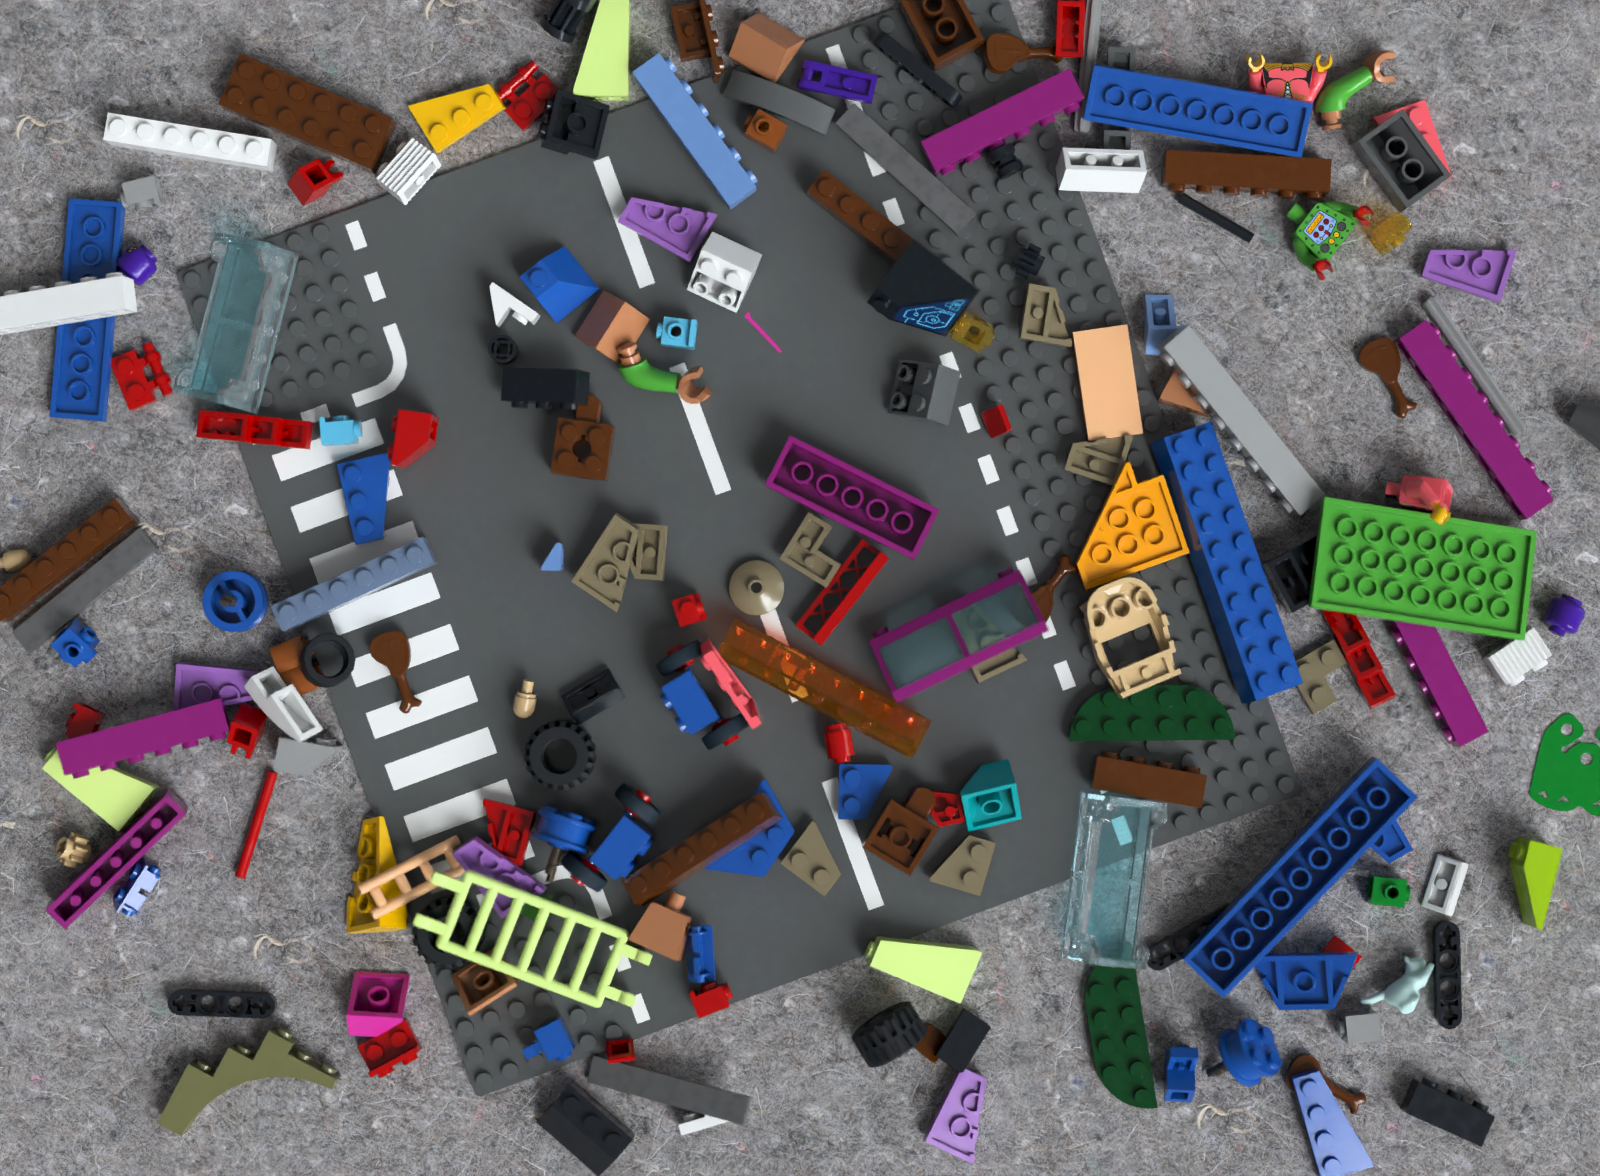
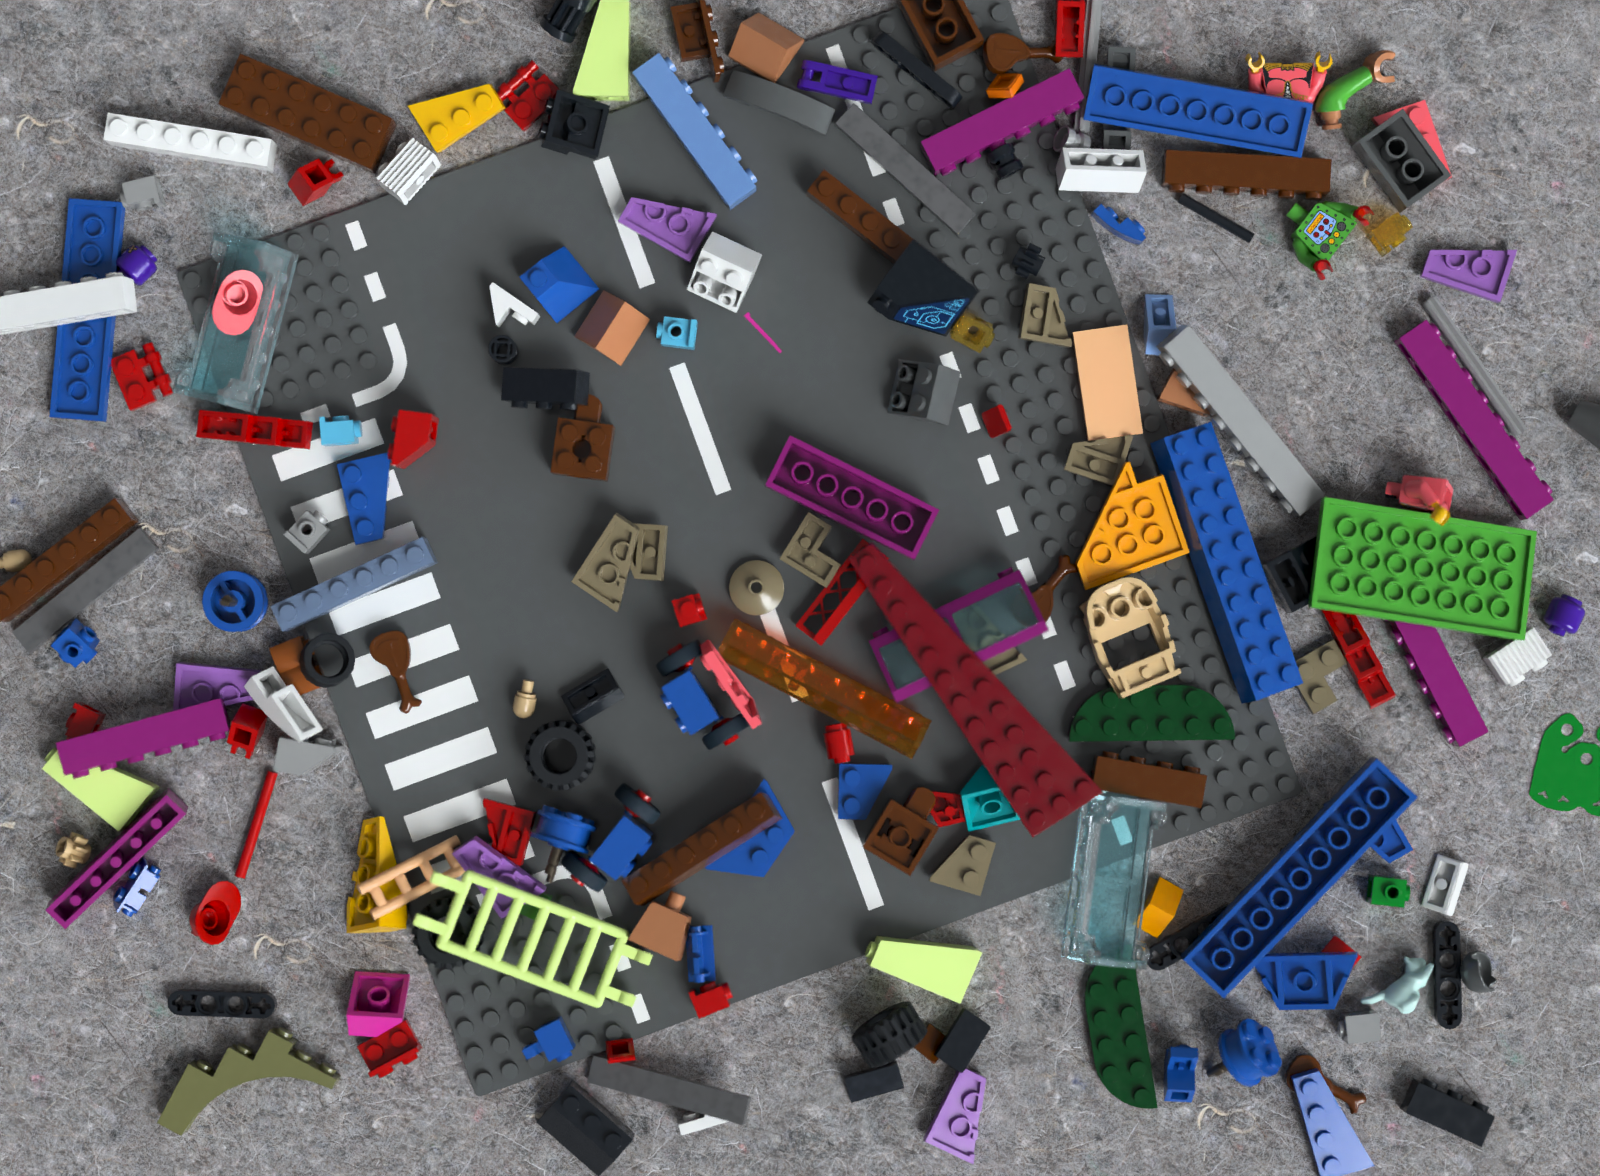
nougat slope [451,948,521,1016] -> none
medium blue slope [540,543,564,571] -> none
piece [617,342,712,404] -> none
dark orange brick [743,109,788,153] -> none
dark tan wing [780,820,841,897] -> none
reddish brown piece [1358,337,1417,418] -> none
lime slope [1508,837,1563,930] -> none
none -> red piece [189,881,241,945]
none -> coral piece [212,270,264,335]
none -> light grey brick [283,510,331,554]
none -> black slope [844,1061,904,1103]
none -> dark red wing [848,542,1103,838]
none -> orange tile [986,73,1024,98]
none -> light grey wheel [1053,125,1091,153]
none -> blue slope [1091,204,1146,245]
none -> light orange slope [1133,876,1184,938]
none -> dark grey hair [1460,951,1497,993]

